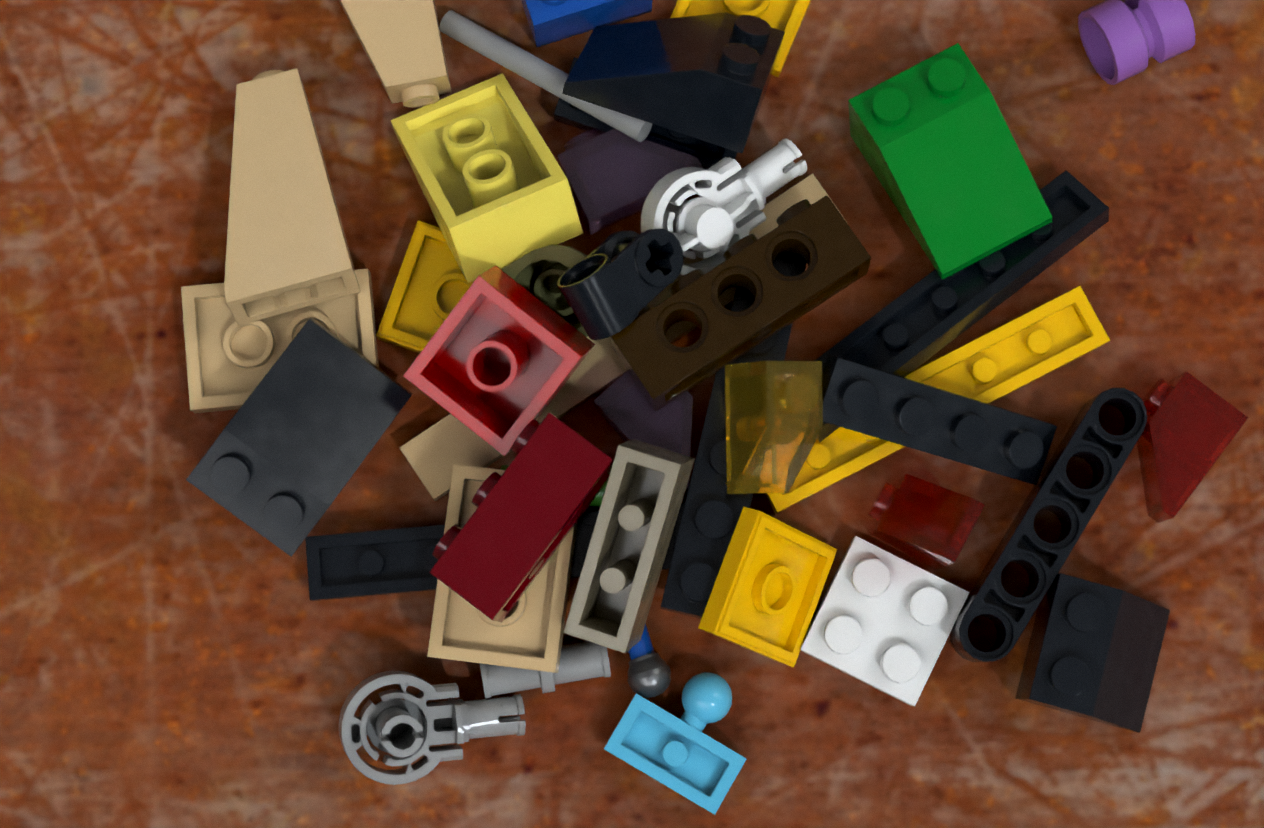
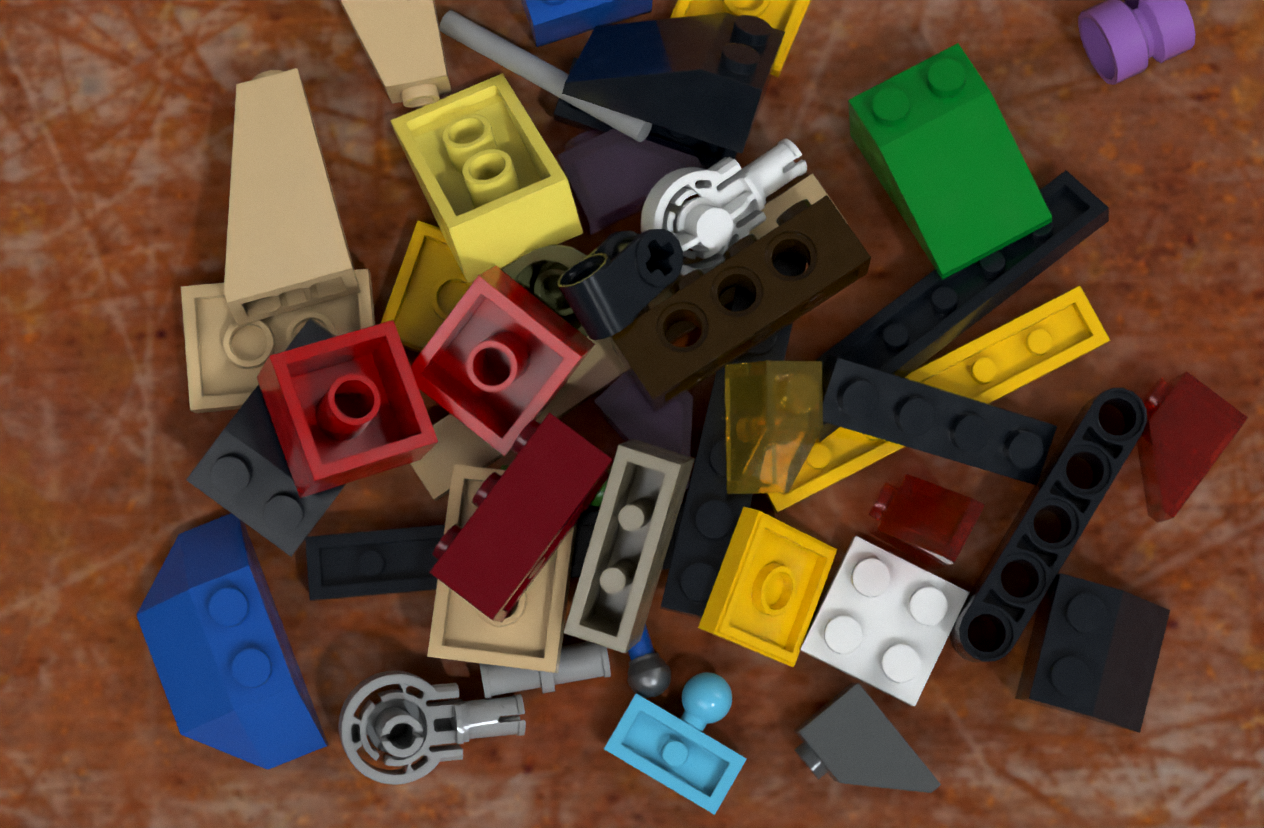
none -> blue wedge [136,513,329,770]
none -> red brick [257,320,438,498]
none -> dark grey slope [794,683,941,793]

